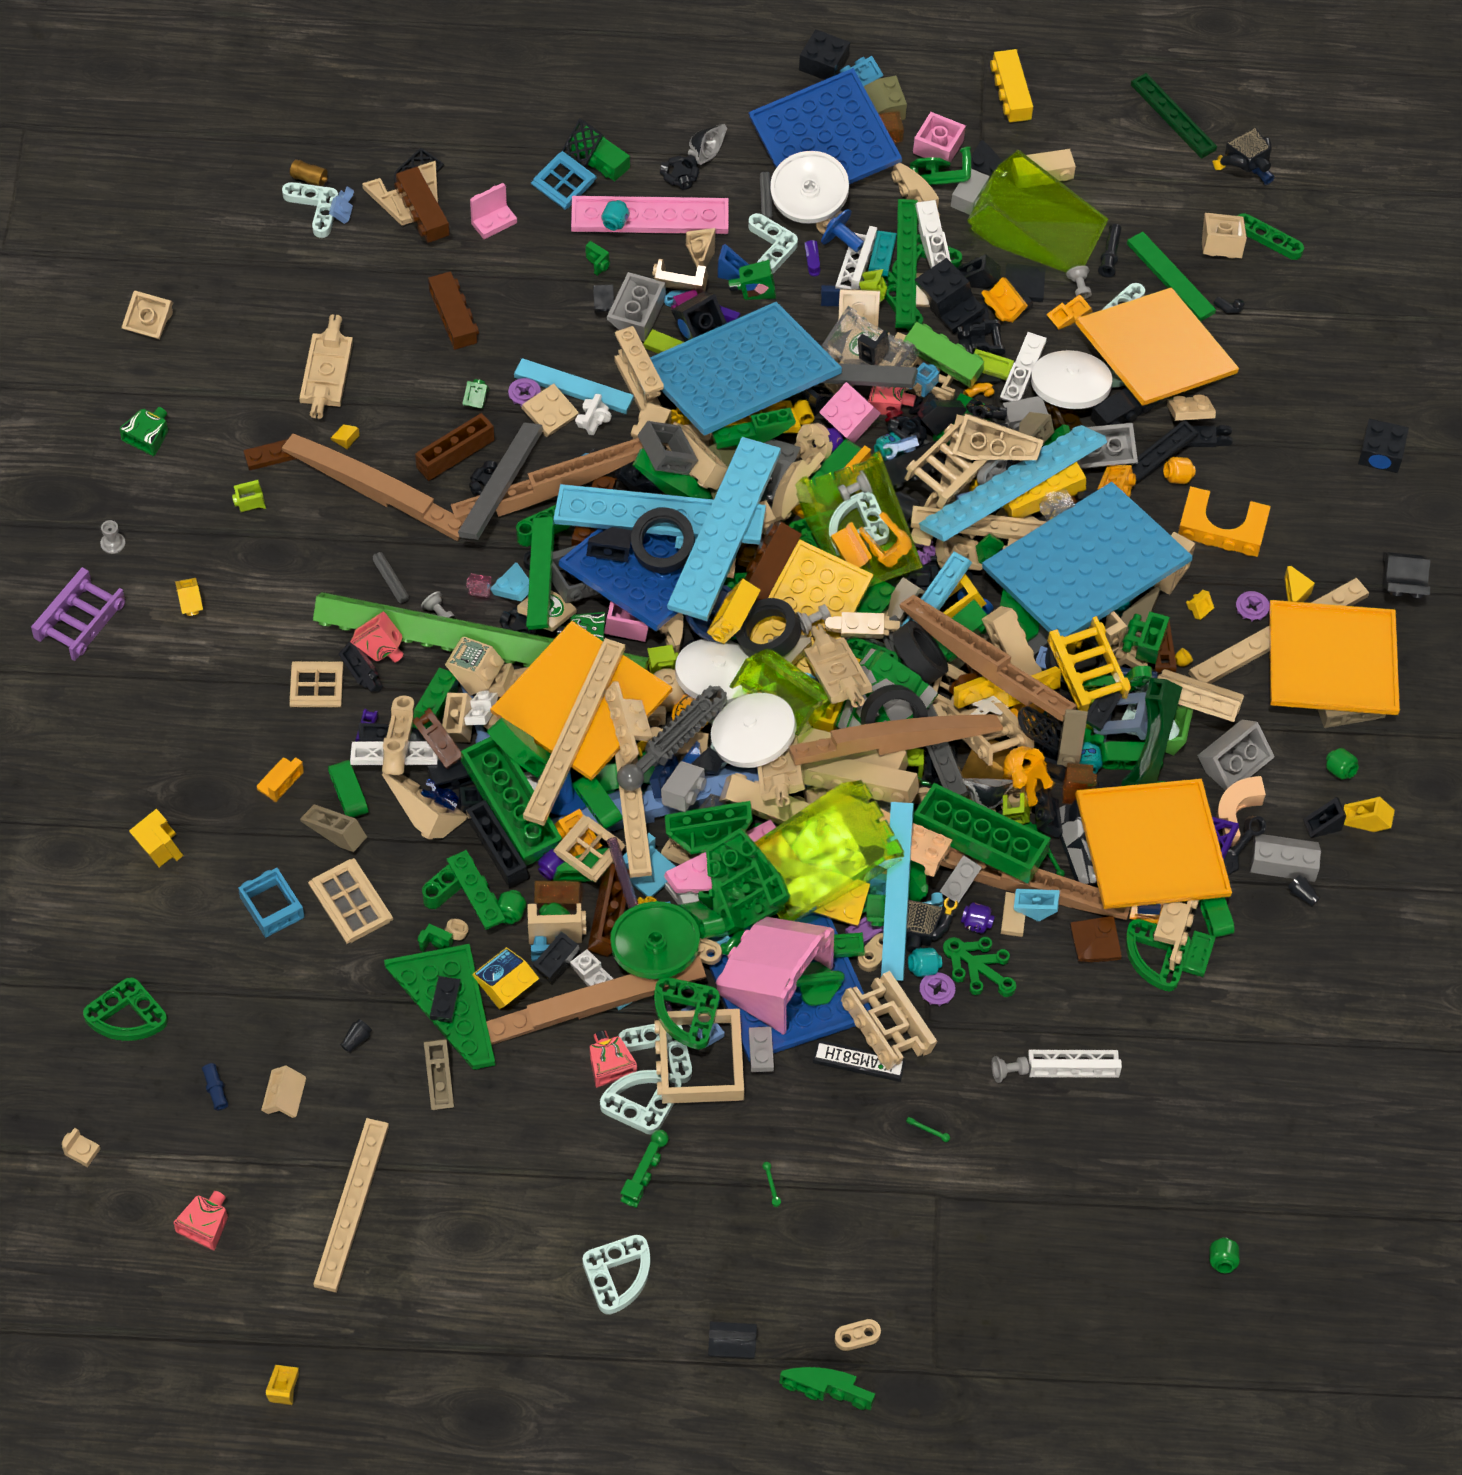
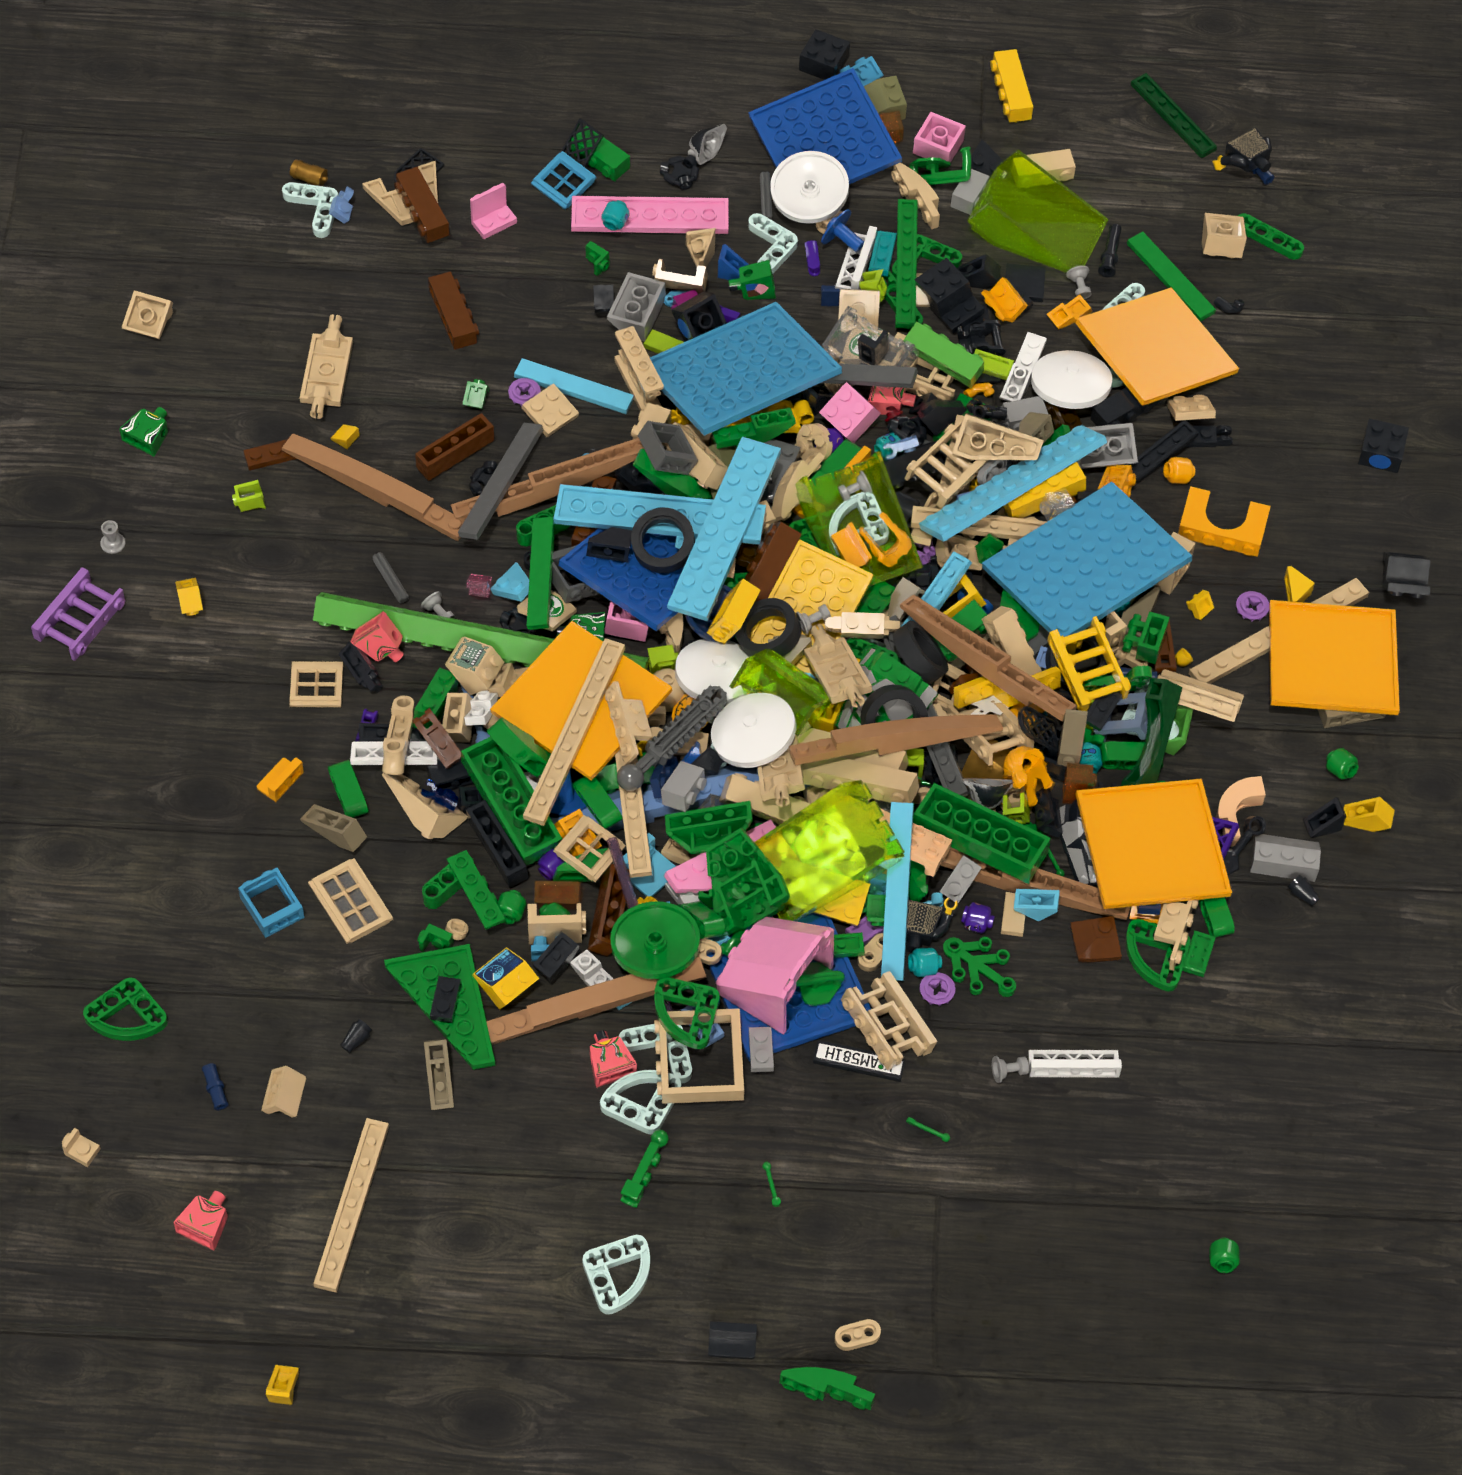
yellow plate [129,809,183,868] -> none
white hips [575,394,612,435] -> none
dark azure window [909,362,940,397] -> none
white slope [915,200,951,268] -> none
light grey slope [1197,719,1275,791] -> none

